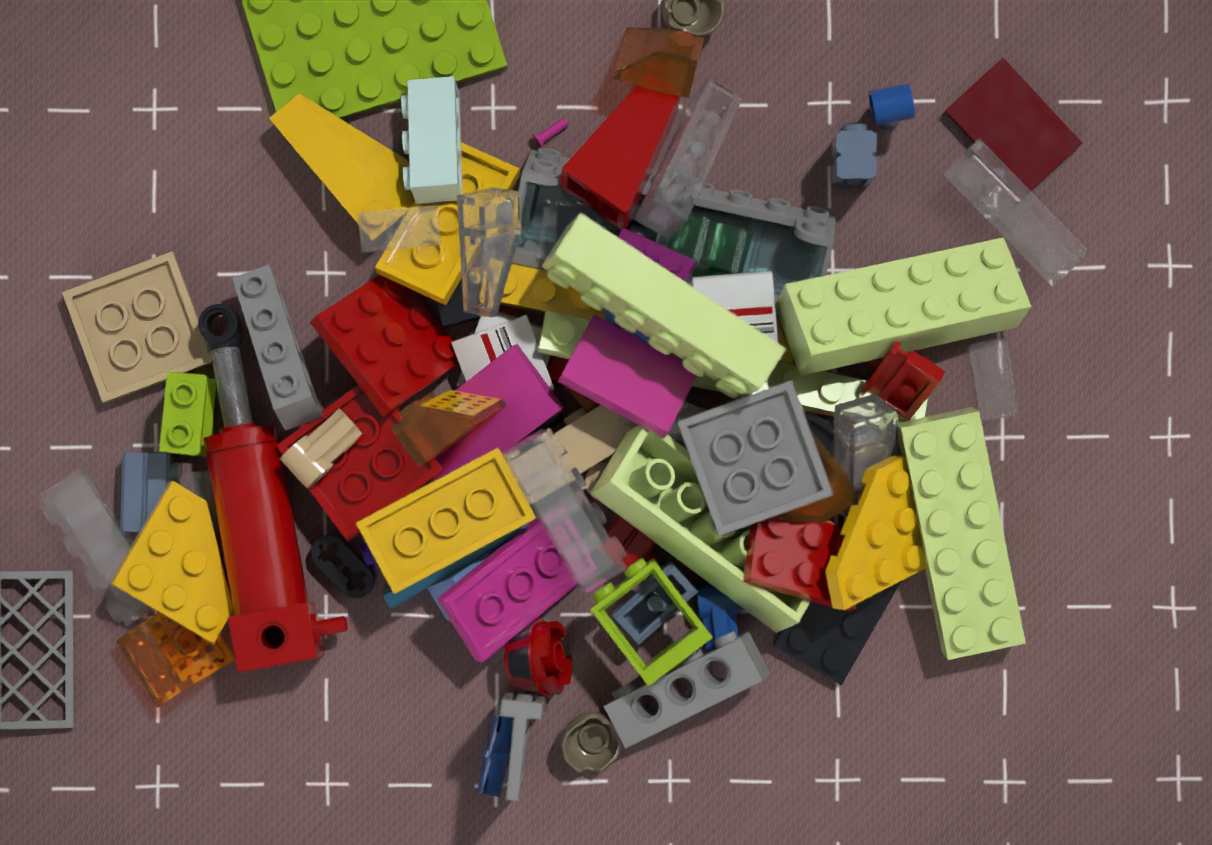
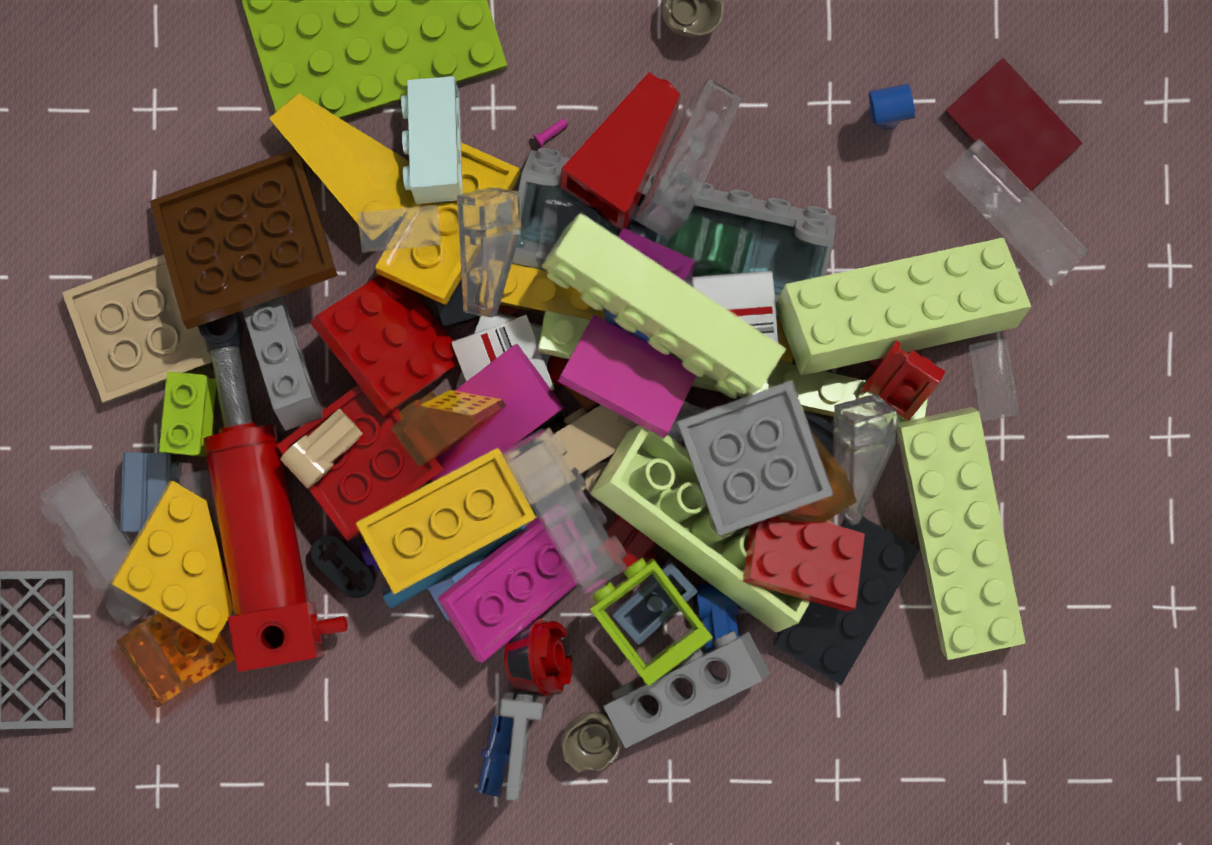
clear orange slope [612,27,704,98] -> none
yellow plate [825,455,926,610] -> none
sand blue brick [831,124,877,187] -> none
none -> reddish brown plate [150,149,338,330]

